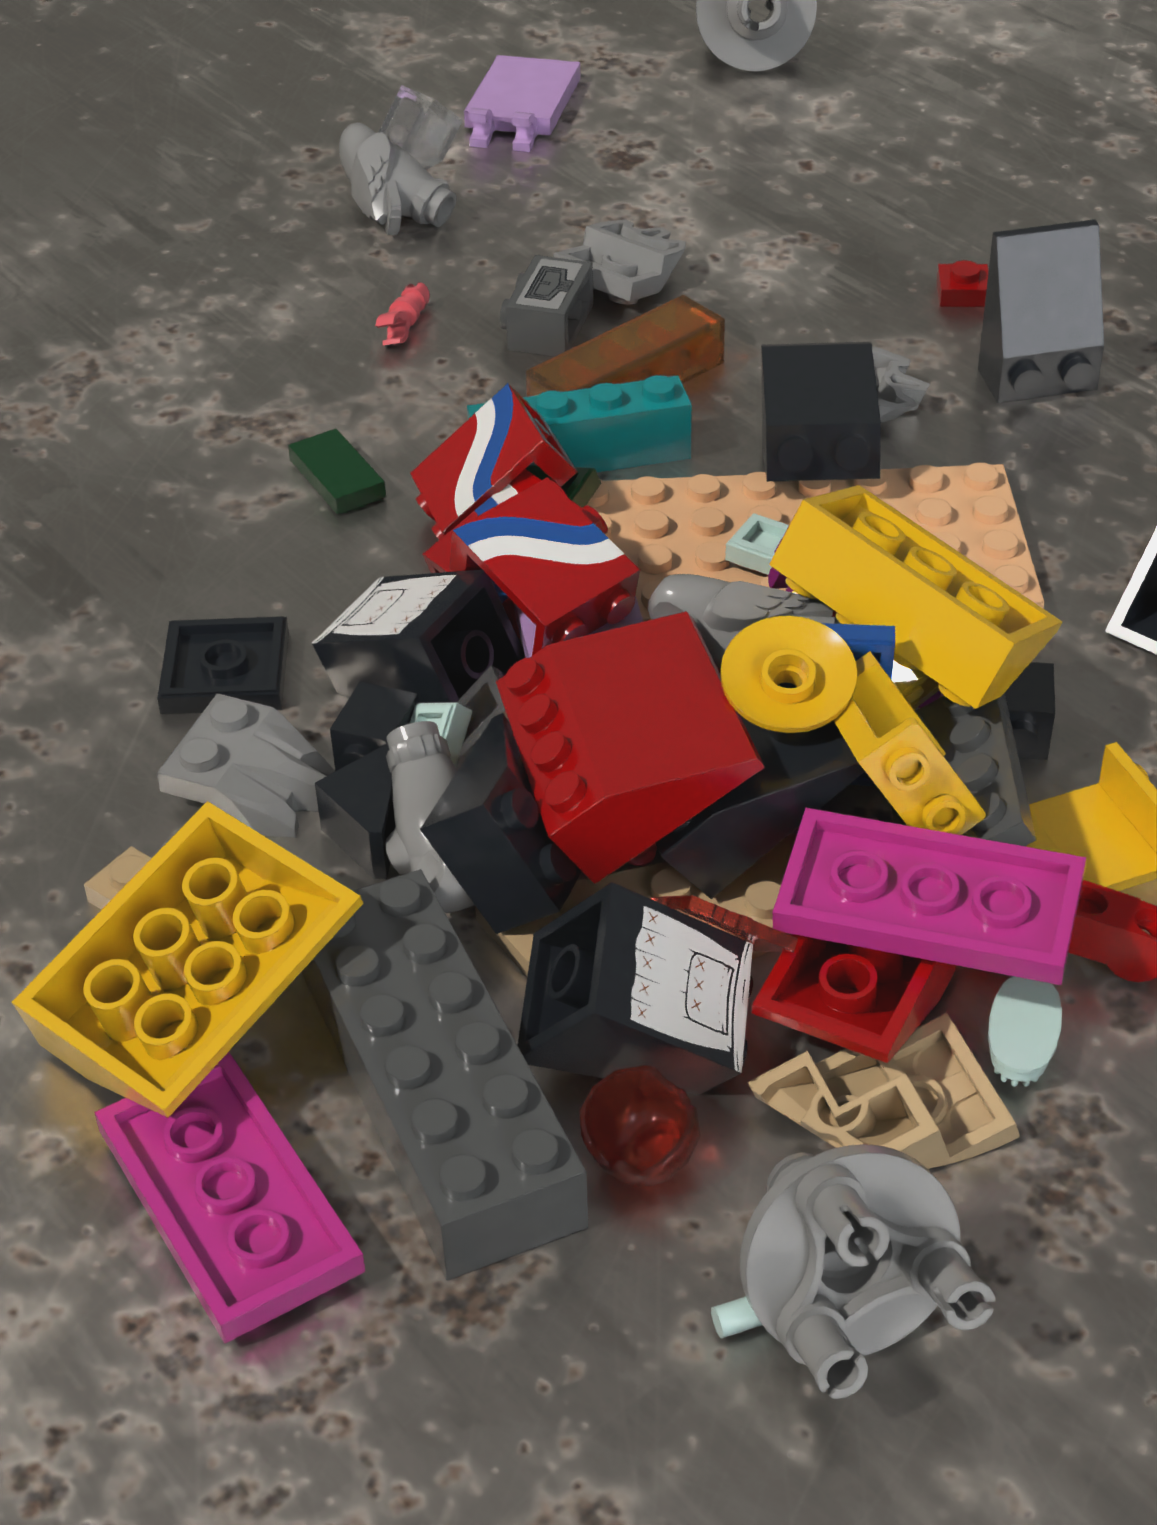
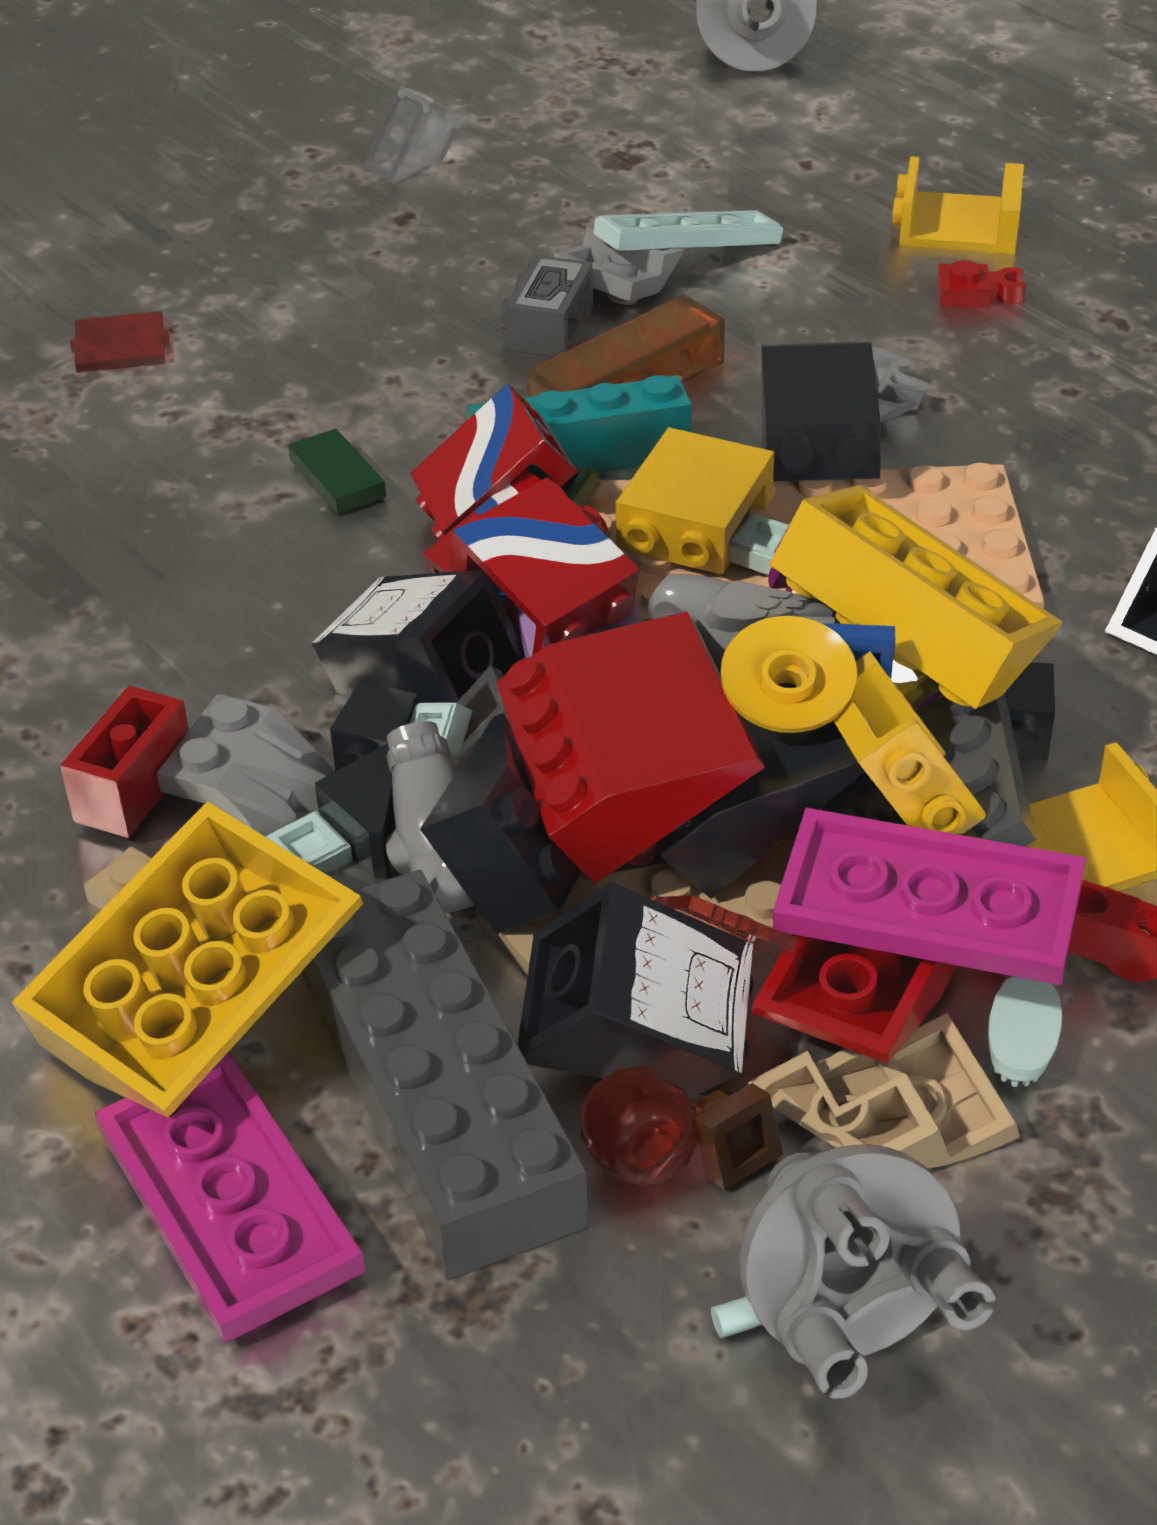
black tile [157,616,289,714] -> none
light grey animal [339,123,456,235] -> none
coral piece [375,282,430,346] -> none
lavender tile [464,55,581,152] -> none
slope [978,219,1104,403] -> none
none -> red brick [60,685,189,838]
none -> clear red piece [70,311,170,373]
none -> light aqua tile [265,811,353,875]
none -> light aqua tile [593,210,783,251]
none -> yellow panel [615,427,774,574]
none -> reddish brown tile [692,1083,783,1190]
none -> yellow panel [892,156,1024,254]

